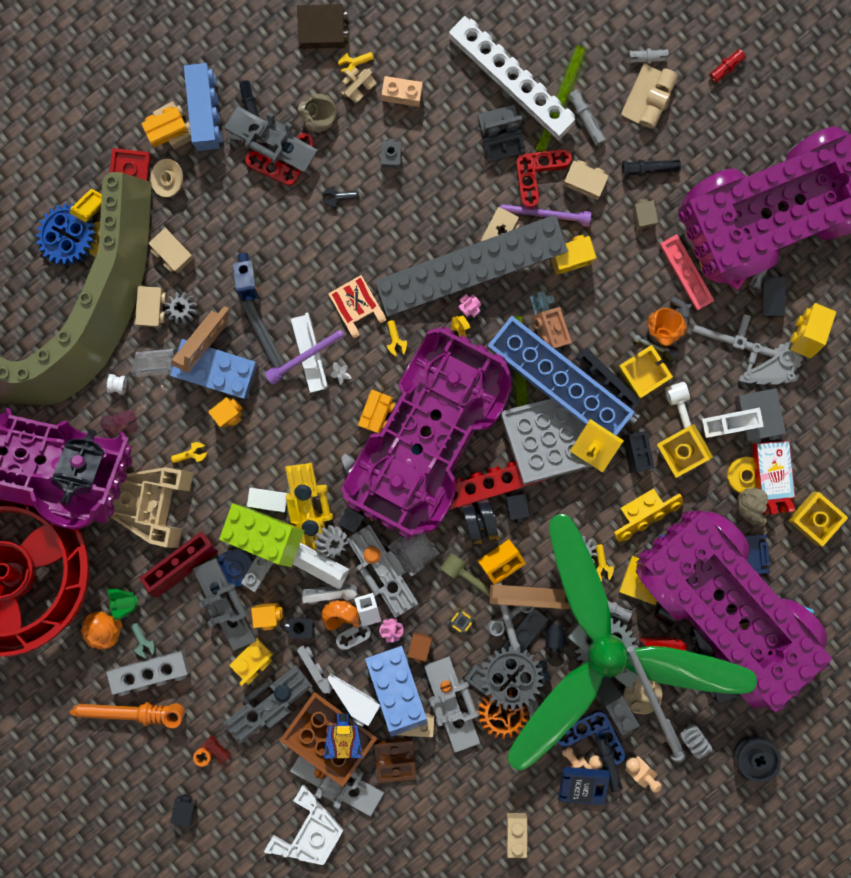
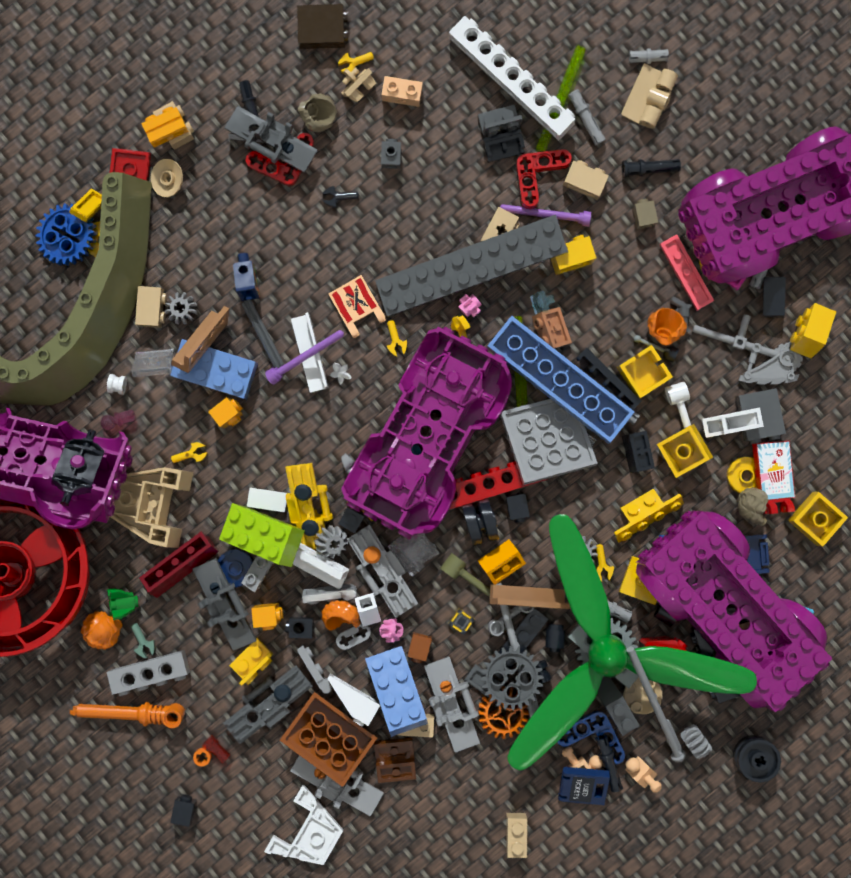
tan brick [149,228,194,273] -> none
medium blue brick [184,63,223,151] -> none
torso [323,714,362,758] -> none
light orange brick [358,389,395,433] -> none
yellow tile [570,419,624,473] -> none
red pin [709,49,746,83] -> none

